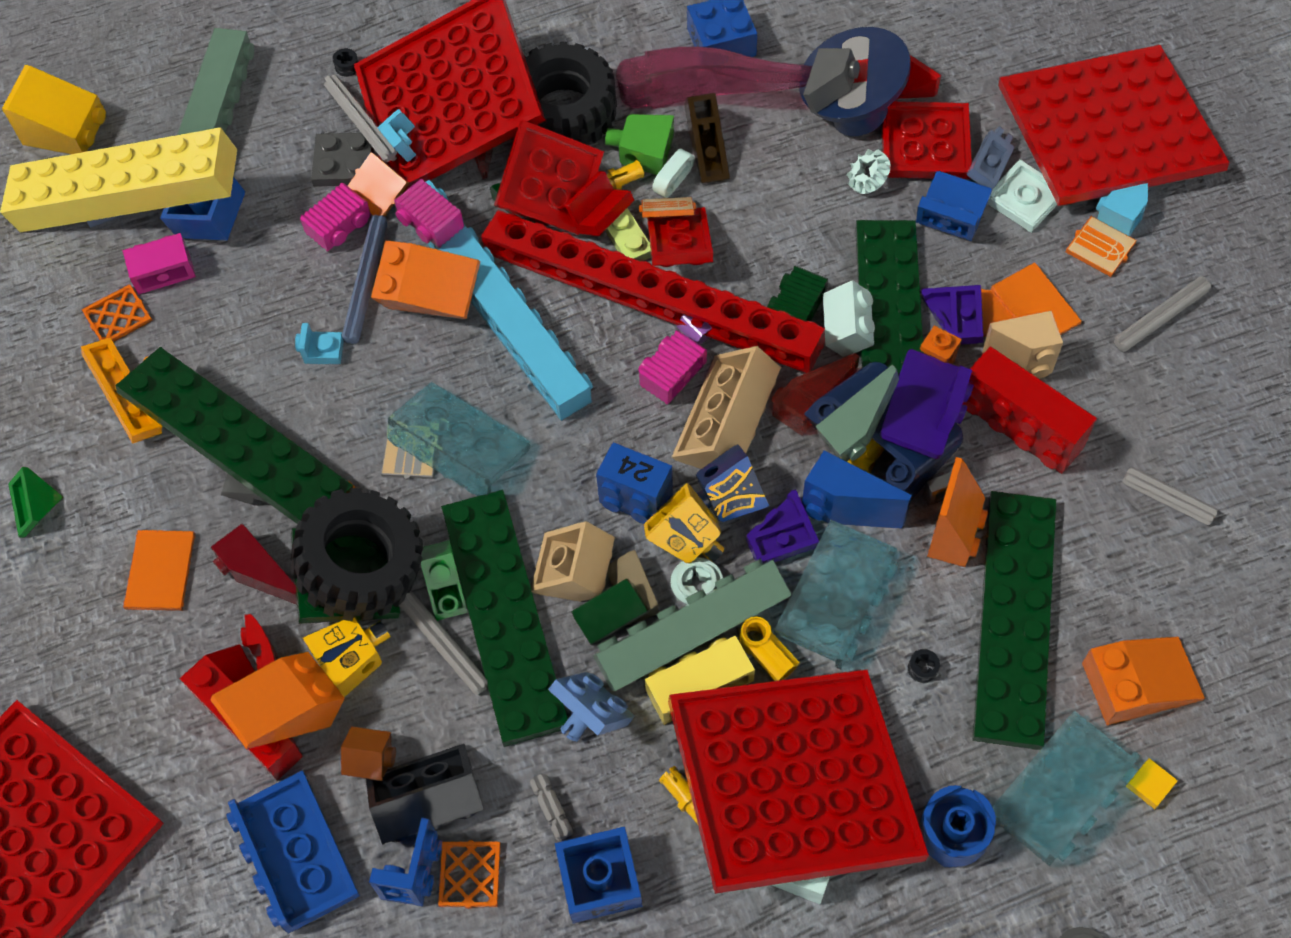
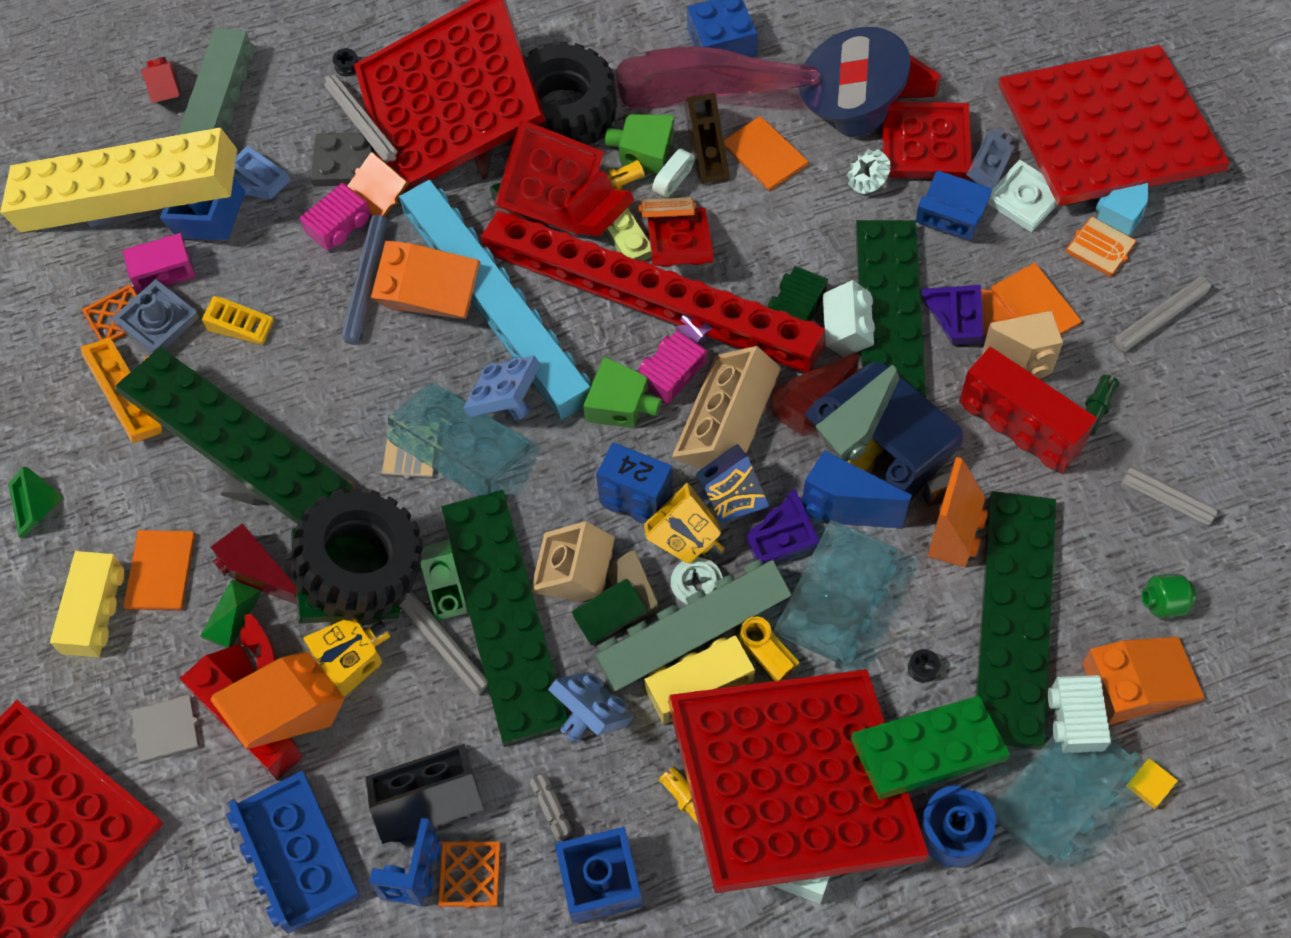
yellow slope [2,65,106,154] -> none
medium azure bracket [295,323,344,364] -> none
dark orange brick [341,726,396,781] -> none
medium azure bracket [377,109,416,162] -> none
dark pink brick [394,179,464,248] -> none
dark grey slope [803,48,860,113] -> none
dark purple bracket [880,349,974,459] -> none
orange bracket [920,325,962,364] -> none
none -> light yellow brick [50,551,124,658]
none -> sand blue plate [111,279,200,354]
none -> light grey piece [131,695,199,764]
none -> red slope [141,56,182,103]
none -> green slope [200,580,261,648]
none -> yellow slope [202,296,274,345]
none -> medium blue wing [234,146,291,199]
none -> medium blue plate [463,355,541,420]
none -> bright green torso [583,357,662,428]
none -> orange piece [724,116,809,191]
none -> green plate [851,696,1010,800]
none -> light aqua brick [1048,675,1111,754]
none -> dark green pin [1085,374,1120,436]
none -> green head [1141,573,1196,618]

